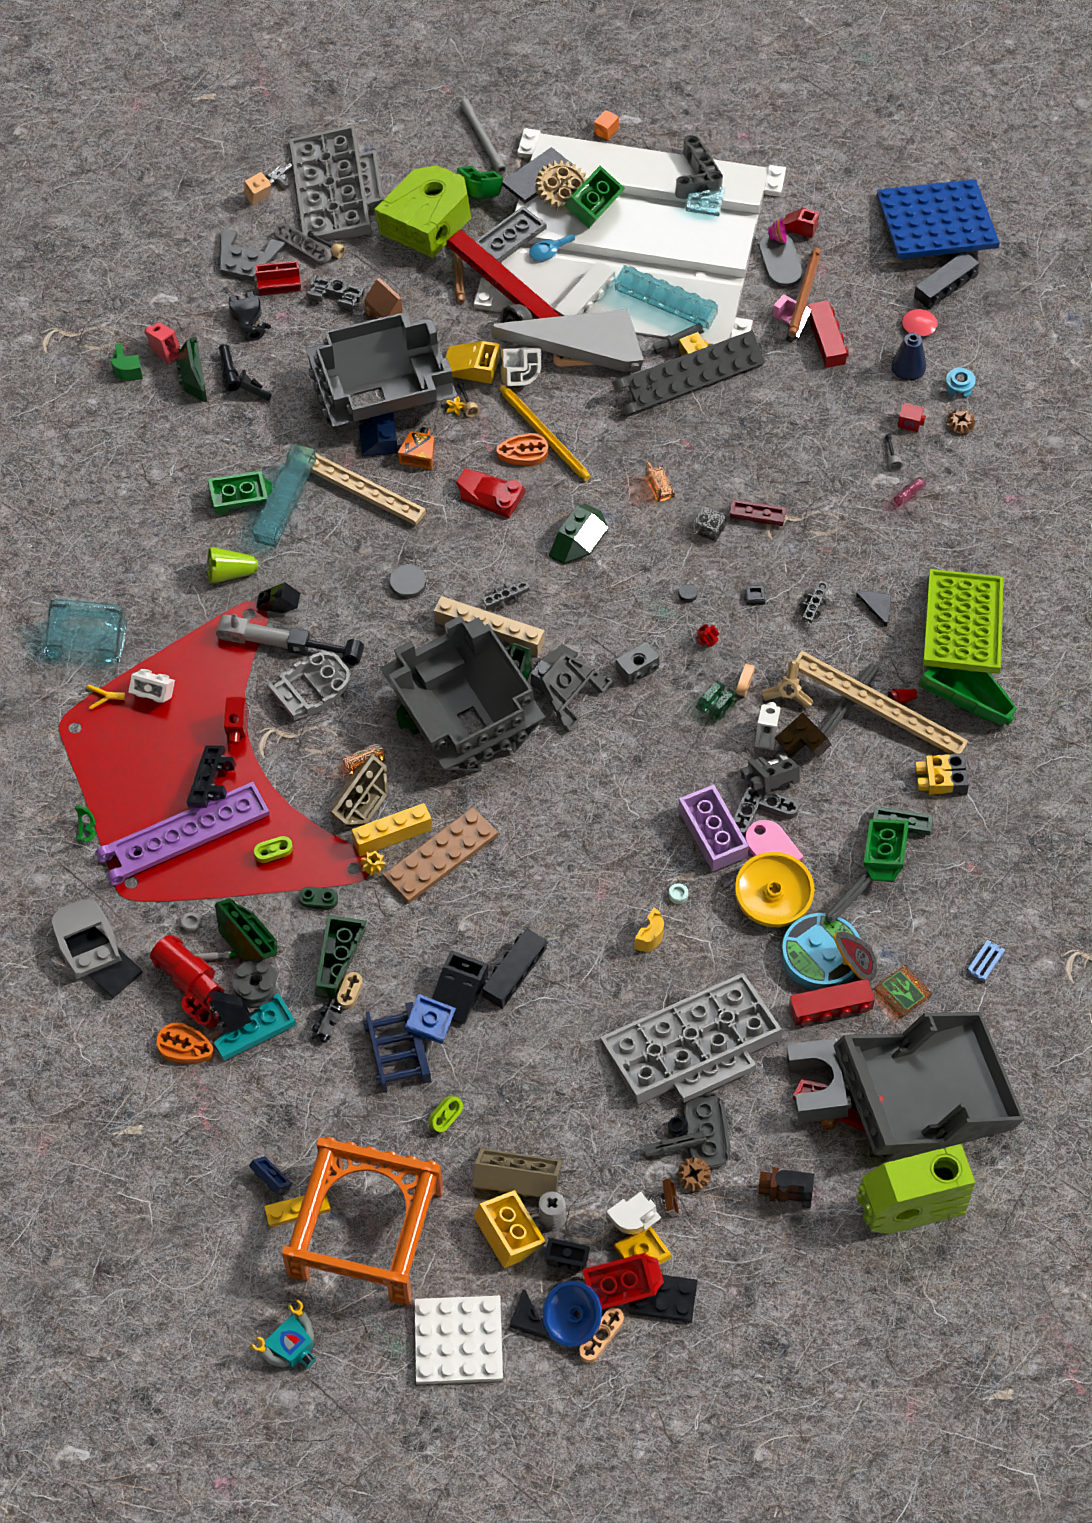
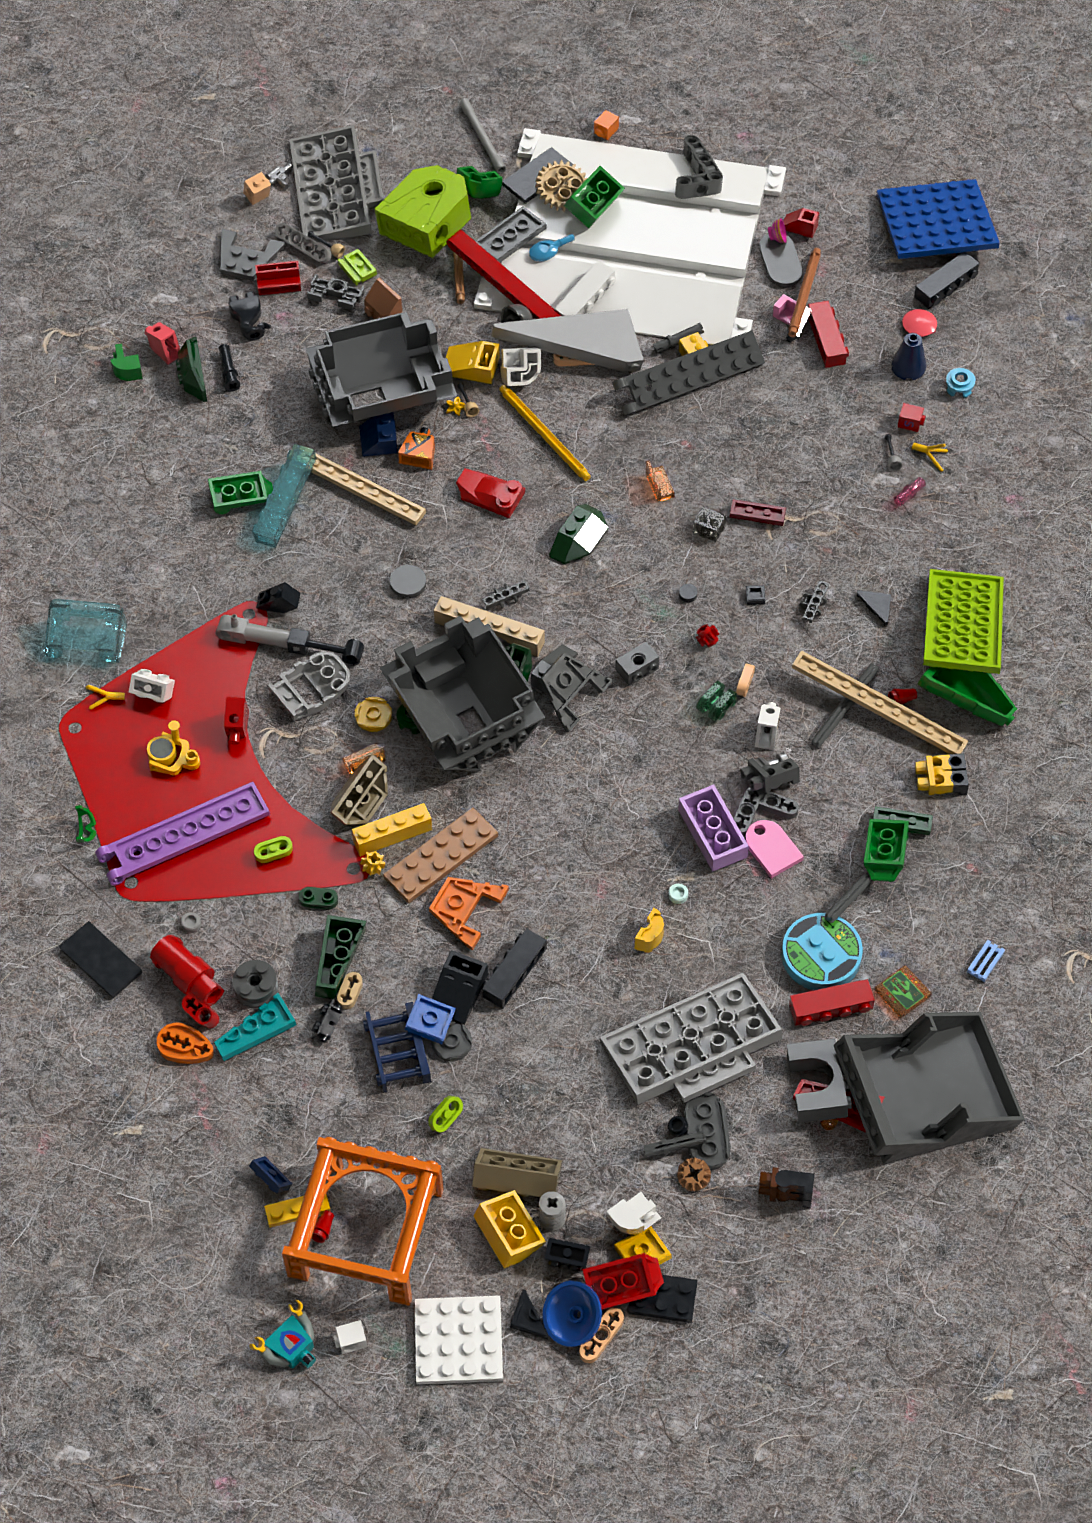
light grey slope [52,900,122,979] -> none
black hinge [186,746,236,808] -> none
light grey piece [193,950,238,961] -> none
lime cone [207,547,258,584] -> none
black slope [209,991,252,1033] -> none
dark green wedge [215,898,277,960] -> none
black tile [240,370,272,401] -> none
orange piece [497,433,548,466] -> none
clear light blue brick [615,265,718,329] -> none
reddish brown piece [650,1178,679,1217] -> none
clear light blue wing [686,187,725,216] -> none
yellow dish [735,852,815,927] -> none
tan bush [762,660,813,709] -> none
dark brown brick [775,712,832,758] -> none
shield [834,931,877,981] -> none
lime piece [856,1144,976,1234] -> none
medium nougat gear [947,409,976,434] -> none
none -> yellow piece [147,721,200,775]
none -> red cone [311,1210,334,1243]
none -> white brick [333,1320,367,1354]
none -> lime plate [337,249,377,285]
none -> yellow tile [355,697,392,732]
none -> orange wing [429,877,509,951]
none -> dark grey tile [431,1022,472,1062]
none -> yellow plant [912,443,948,472]

